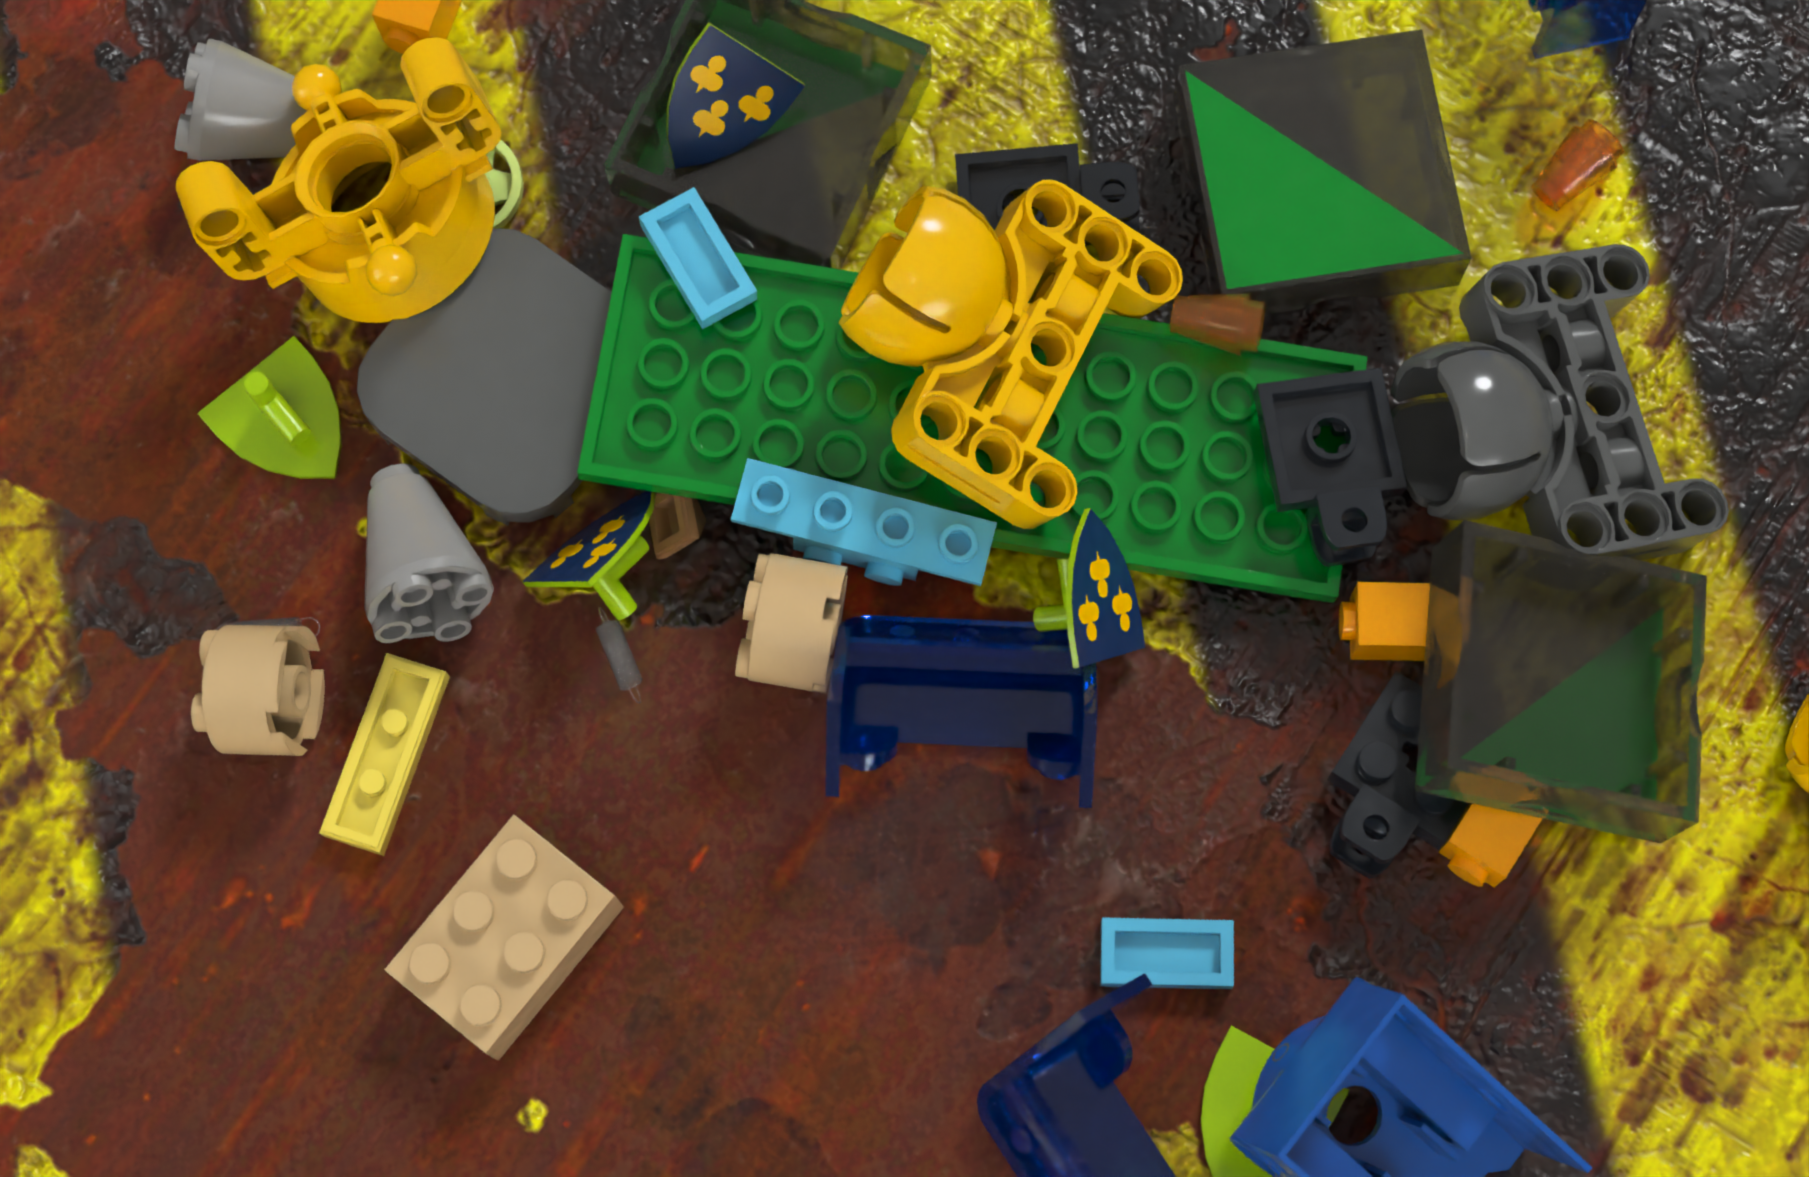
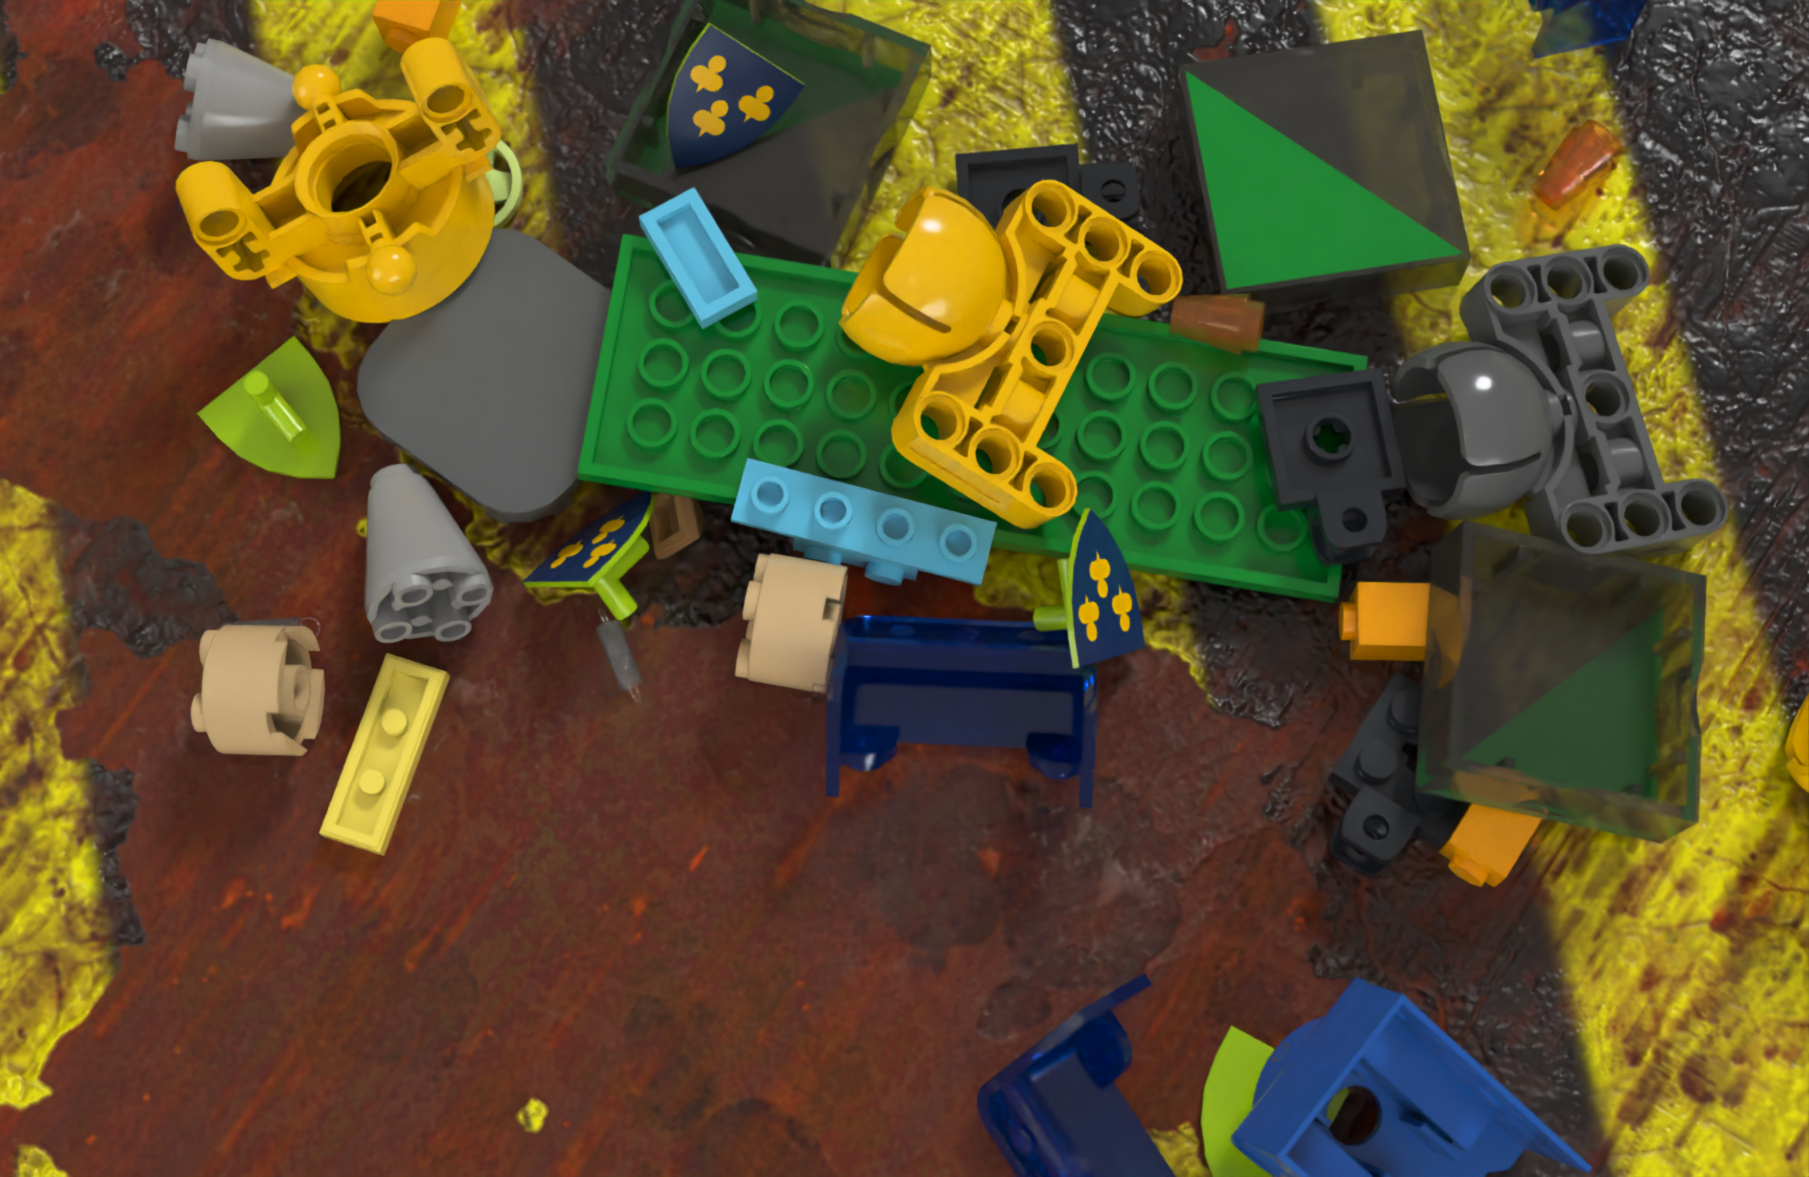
tan brick [384,815,624,1061] -> none
medium azure tile [1100,918,1234,989] -> none

